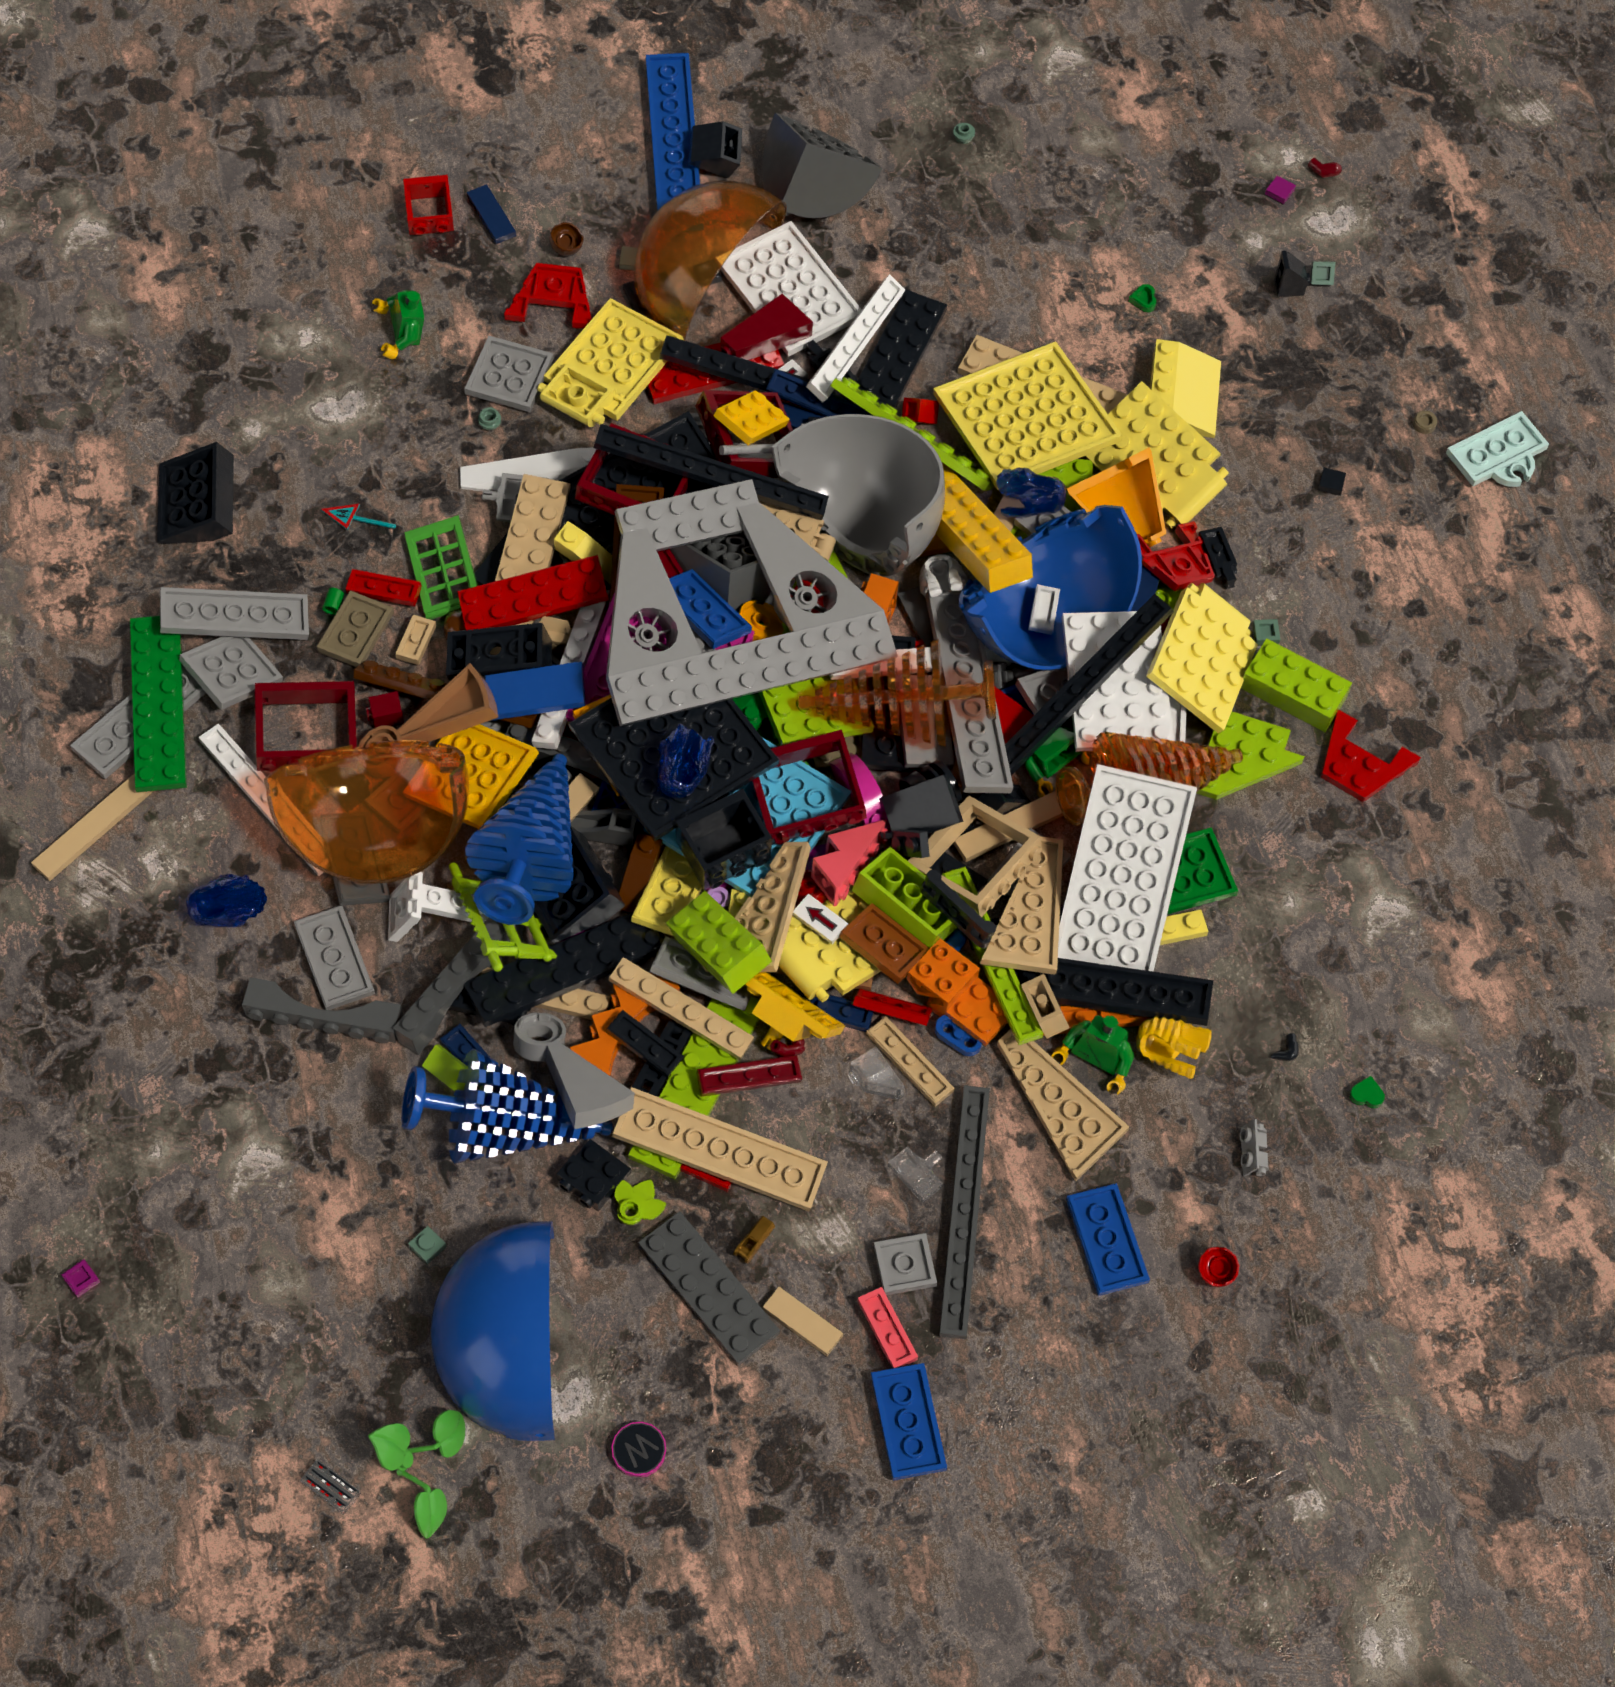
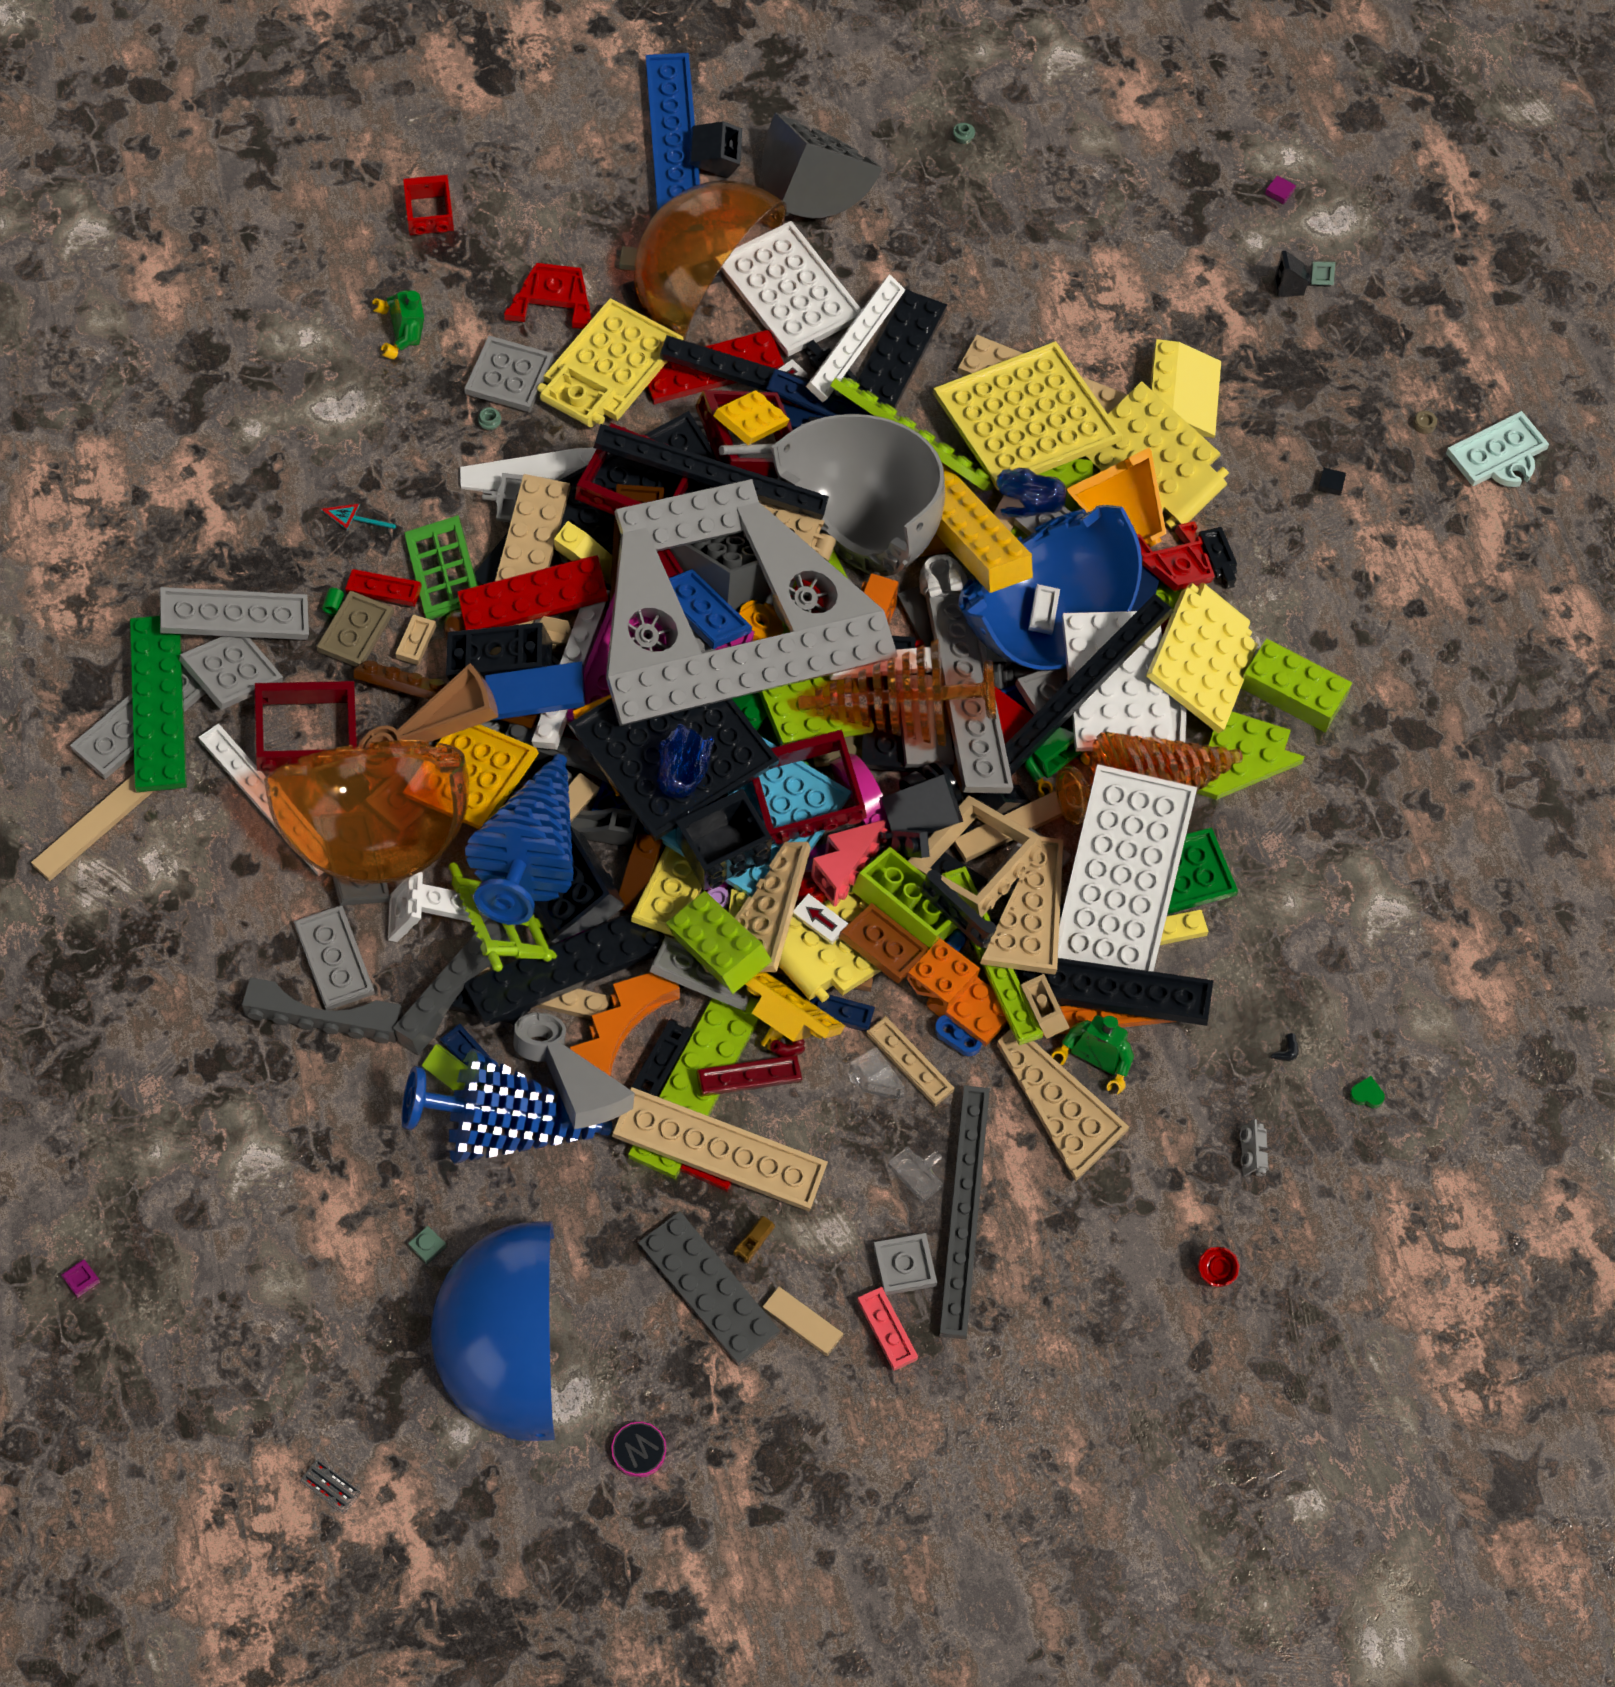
black slope [157,442,234,544] -> none
clear blue hair [186,874,267,927] -> none
dark red brick [365,691,404,728] -> none
bright green plant [368,1410,466,1539] -> none
dark blue tile [467,184,516,244] -> none
reddish brown hair [549,222,584,256] -> none
black plate [557,1139,631,1212] -> none
black tile [606,1010,684,1078] -> none
tan plate [609,957,754,1060] -> none
lime plate [615,1180,666,1225] -> none
dark red slope [720,294,813,360] -> none
red tile [853,988,932,1026] -> none
blue plate [871,1363,947,1481] -> none
red panel [902,397,939,424] -> none
blue tile [1066,1183,1150,1296] -> none
green tile [1128,284,1157,313] -> none
yellow hair [1136,1016,1212,1079] -> none
sand green plate [1252,619,1281,645] -> none
dark red arm [1308,158,1342,178] -> none
red wing [1321,710,1421,802] -> none

